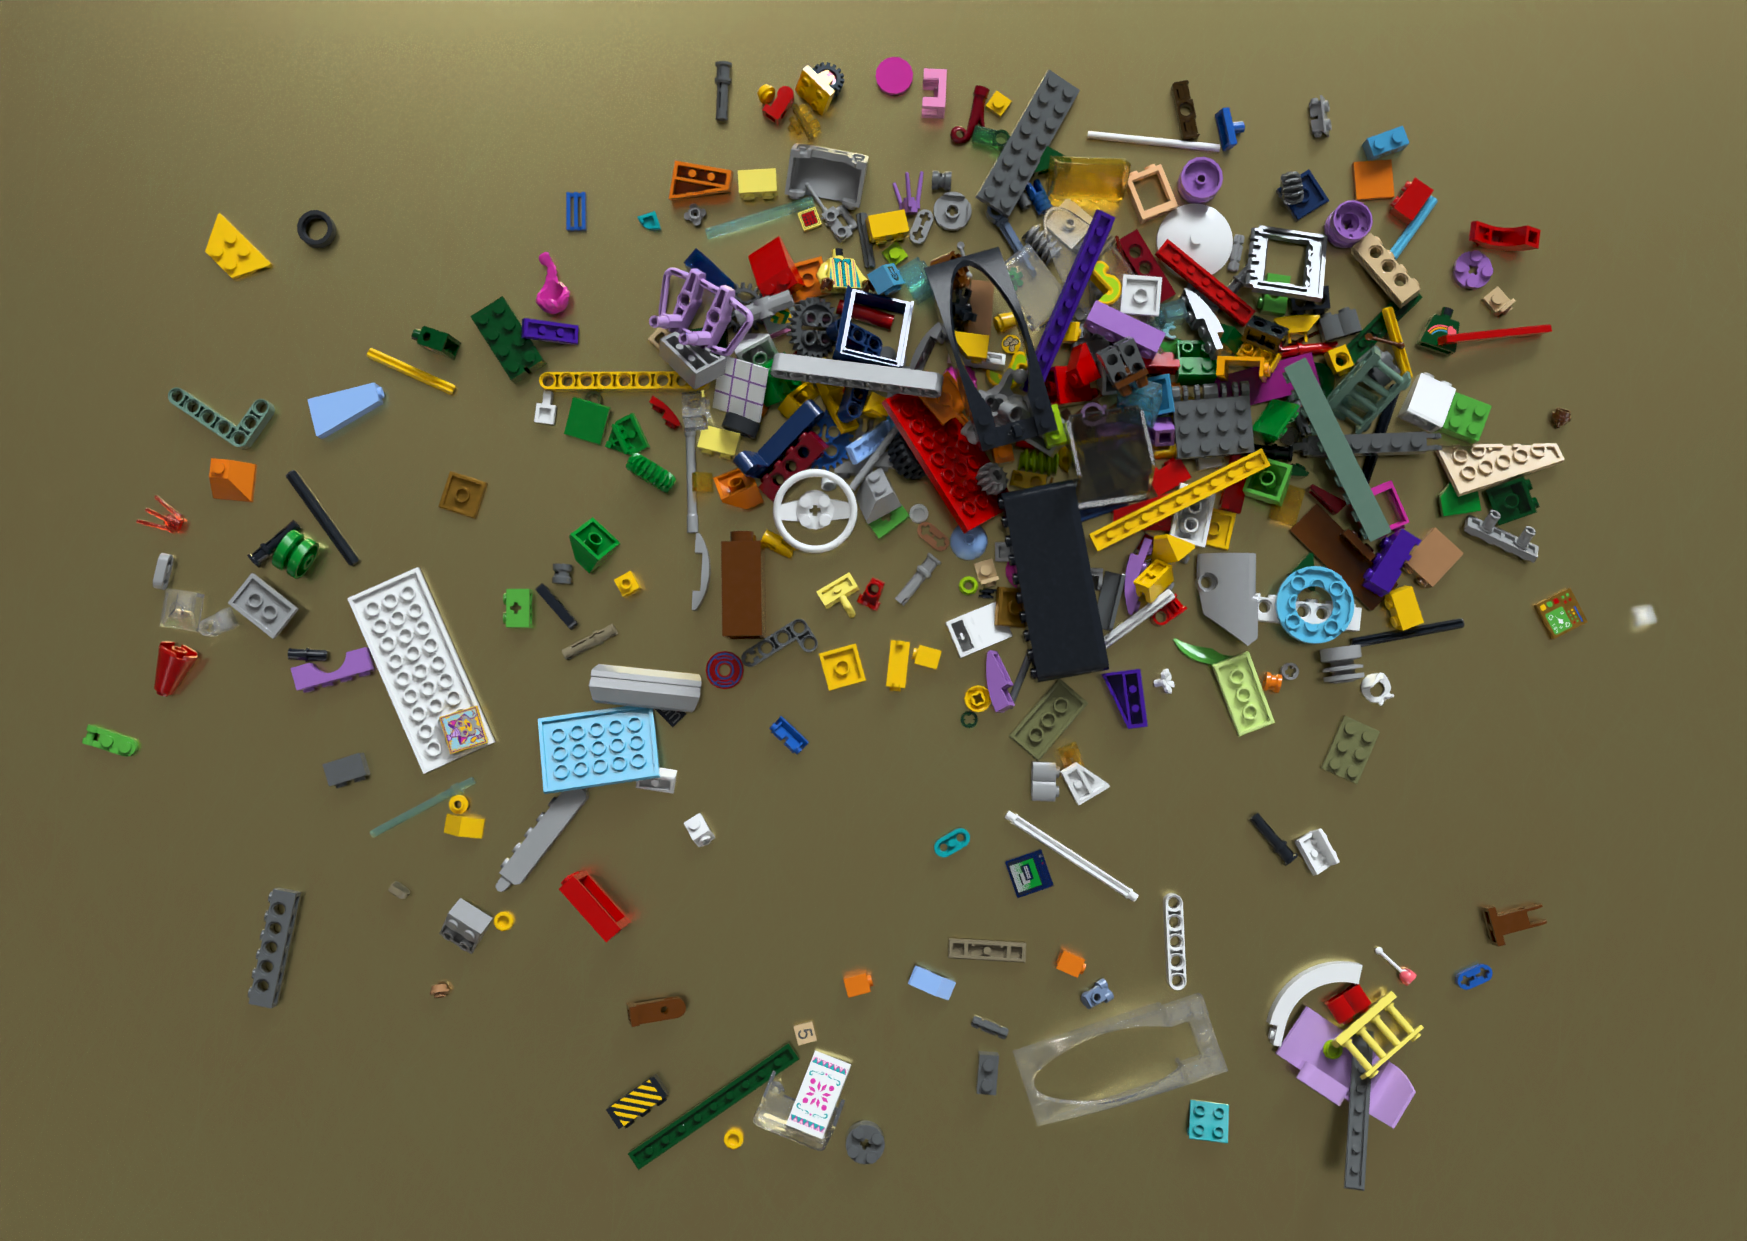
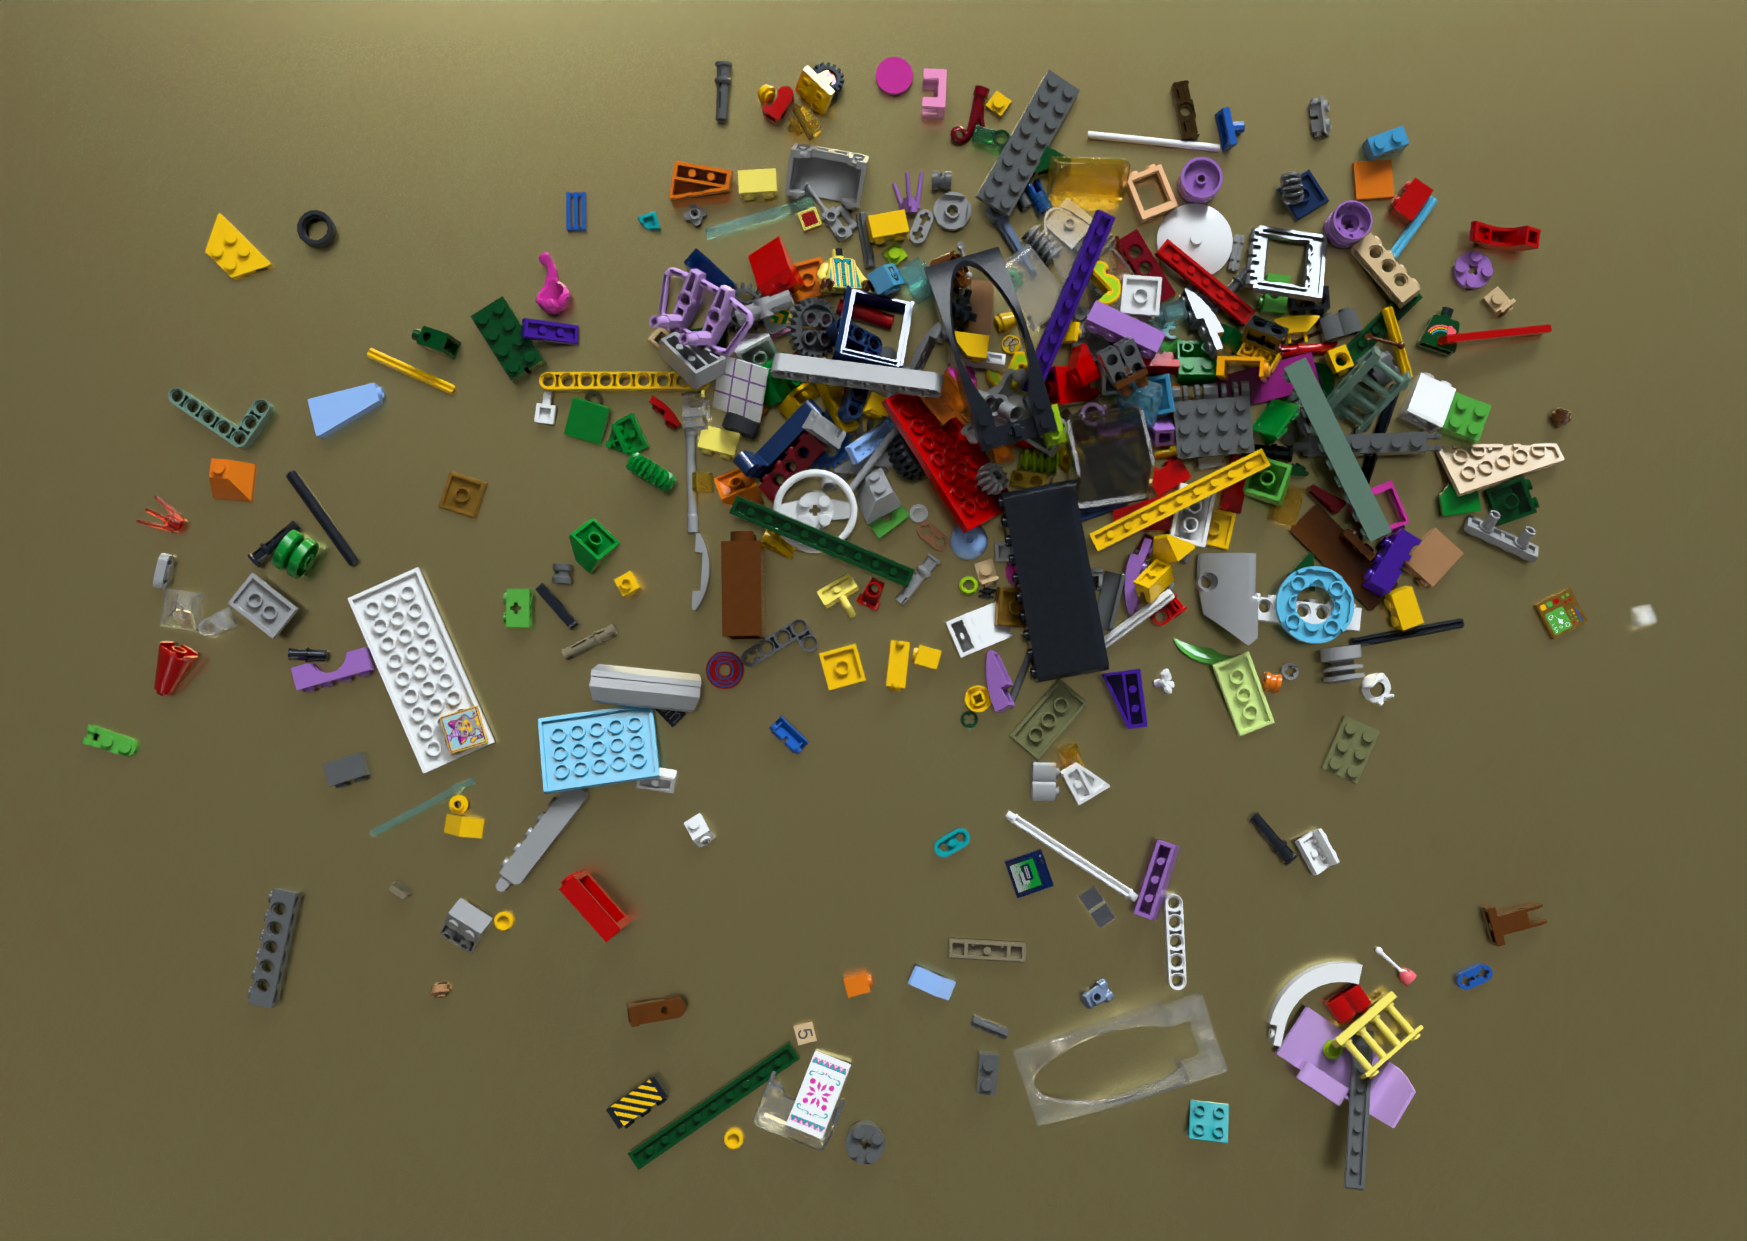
orange brick [1055,949,1086,978] -> none
none -> dark green plate [729,495,915,587]
none -> light grey hinge [802,409,846,449]
none -> clear tile [1078,886,1116,929]
none -> medium lavender brick [1134,840,1181,920]

